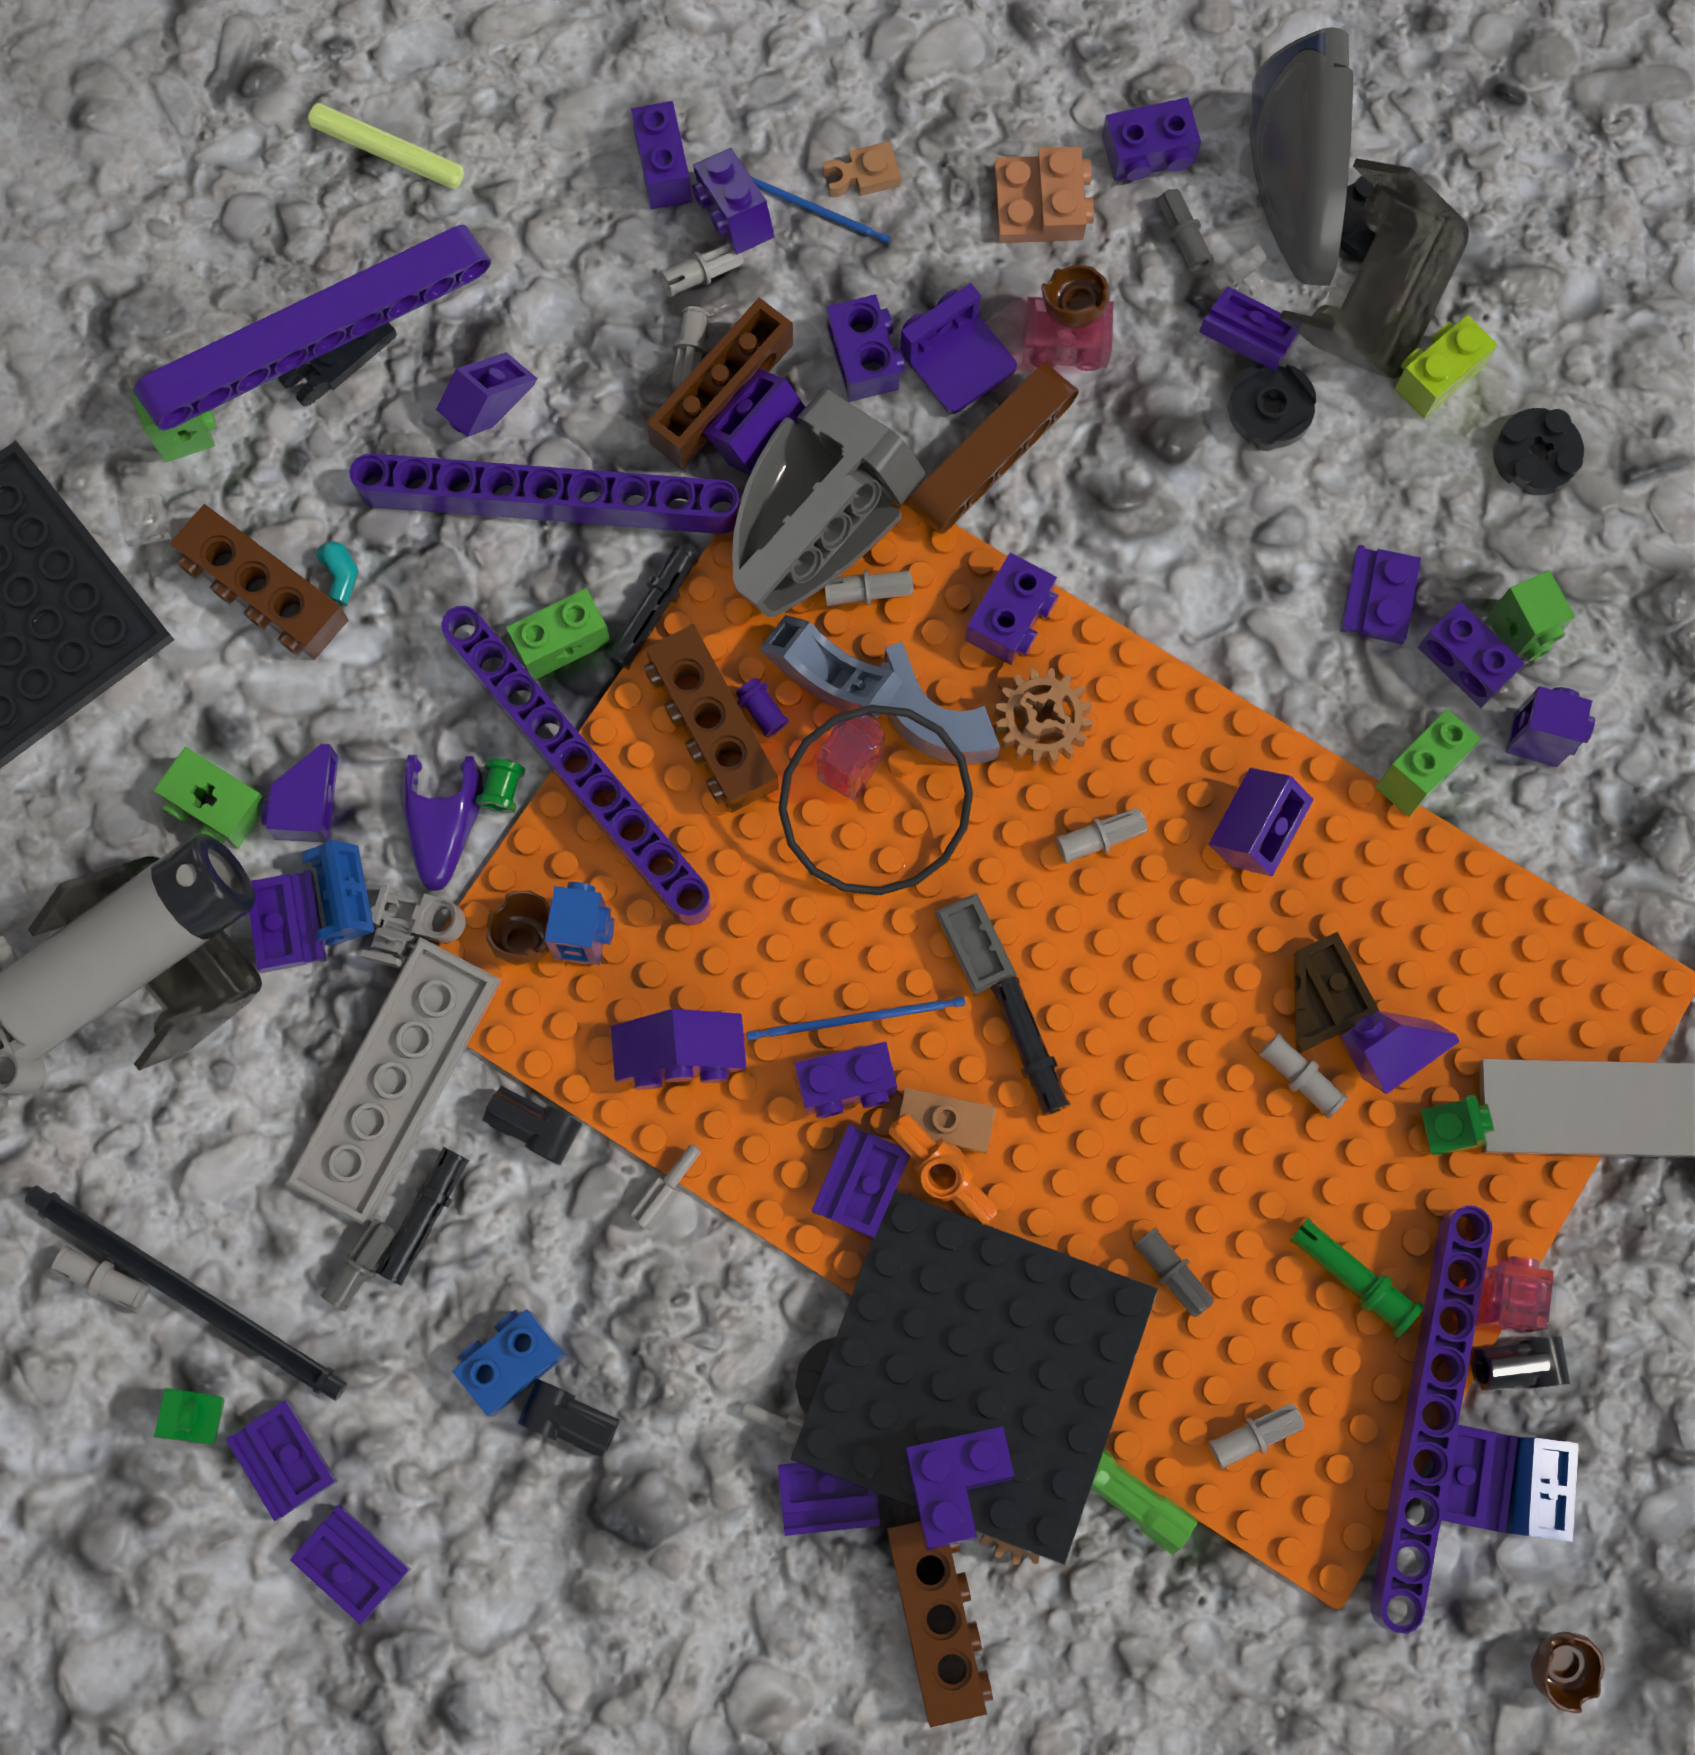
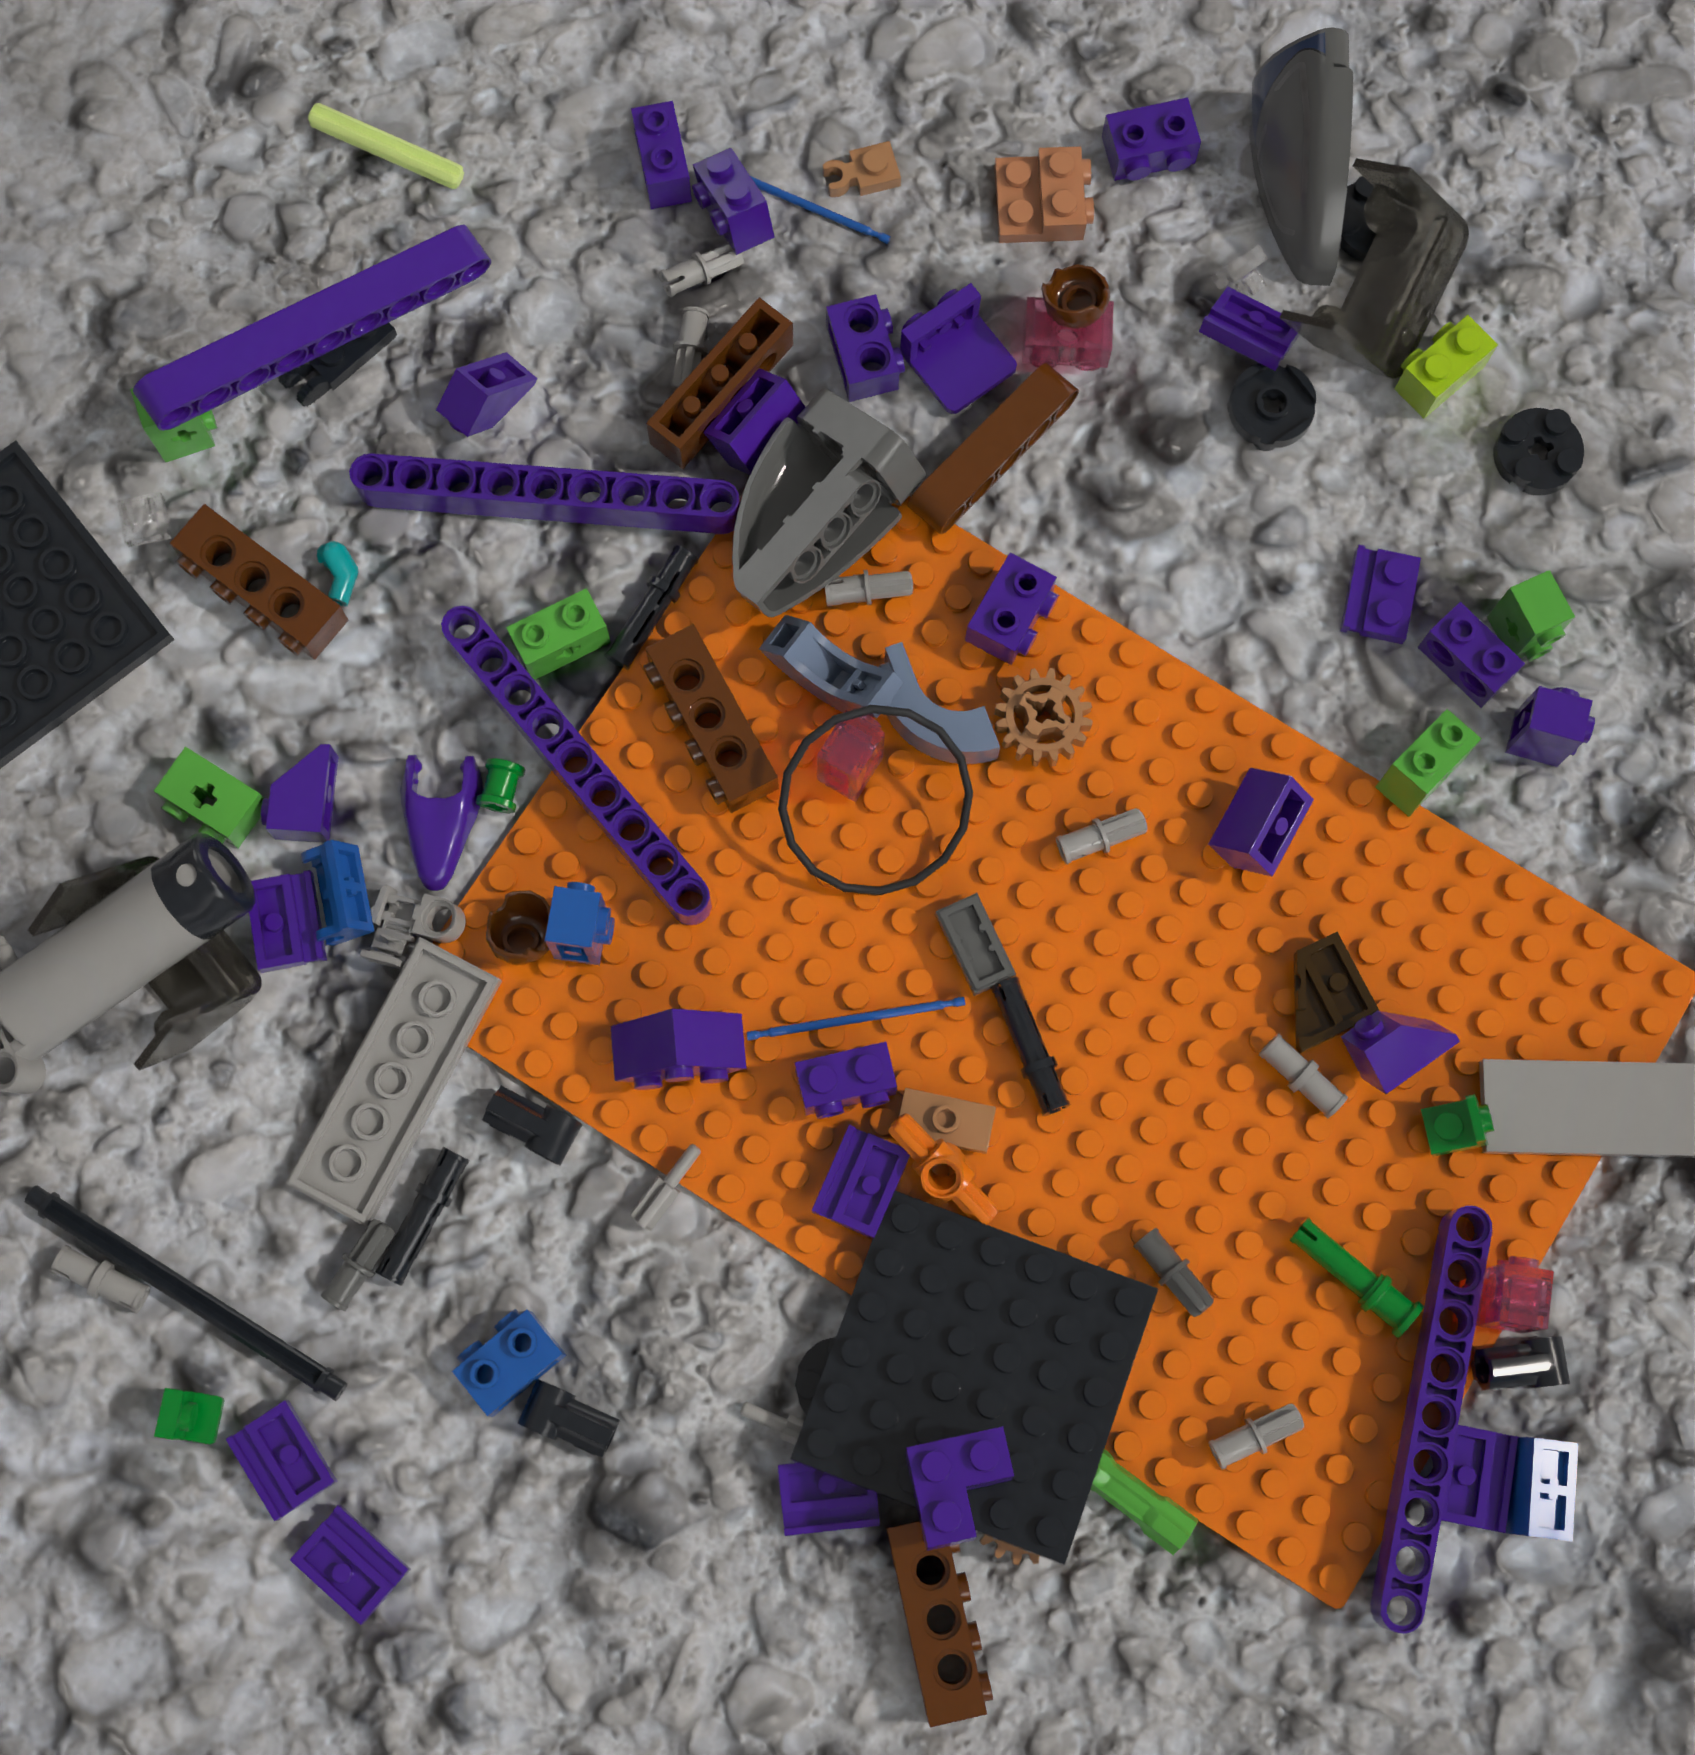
dark purple pin [736,678,789,738] -> none
dark grey axle [1157,189,1214,273] -> none
reddish brown hair [1531,1631,1605,1714] -> none

